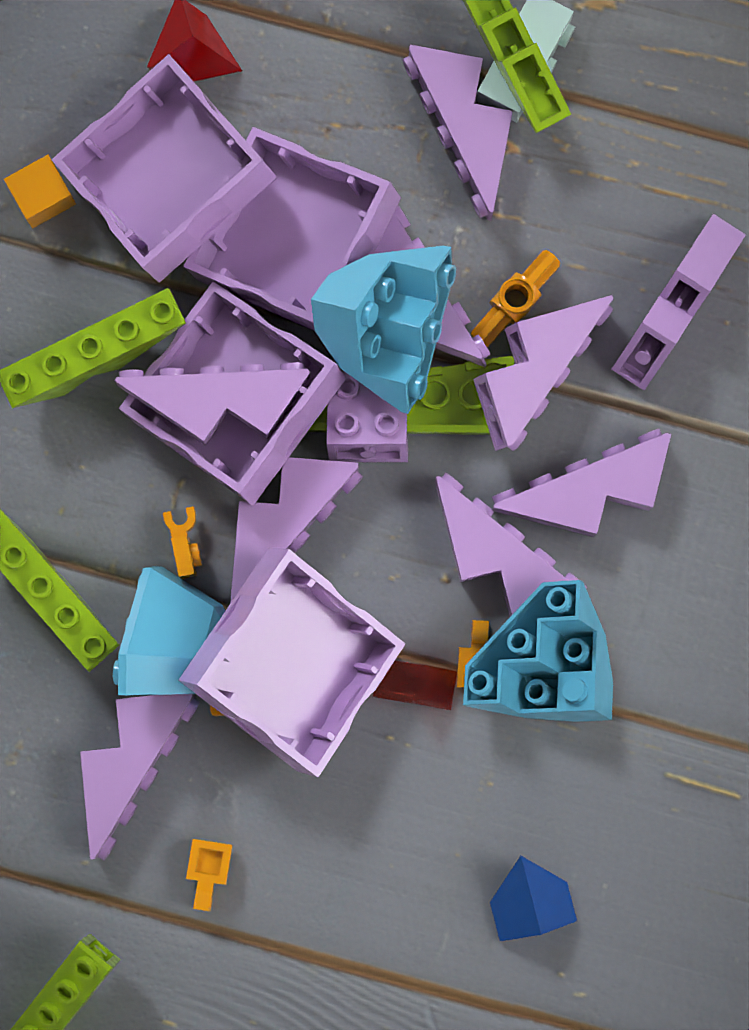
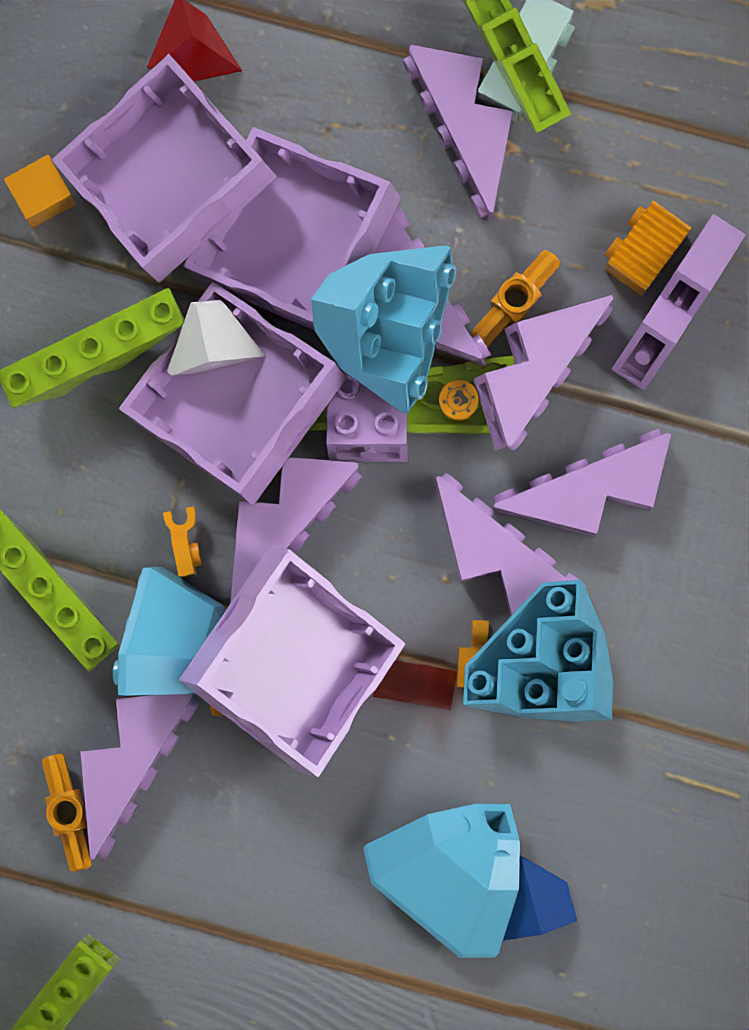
lavender slope [114,362,310,446] -> none
light orange plate [186,839,233,911] -> none
none -> light orange axle [42,753,92,872]
none -> white slope [167,300,266,376]
none -> medium azure brick [363,804,520,958]
none -> light orange tile [439,380,479,421]
none -> light orange brick [604,200,691,296]

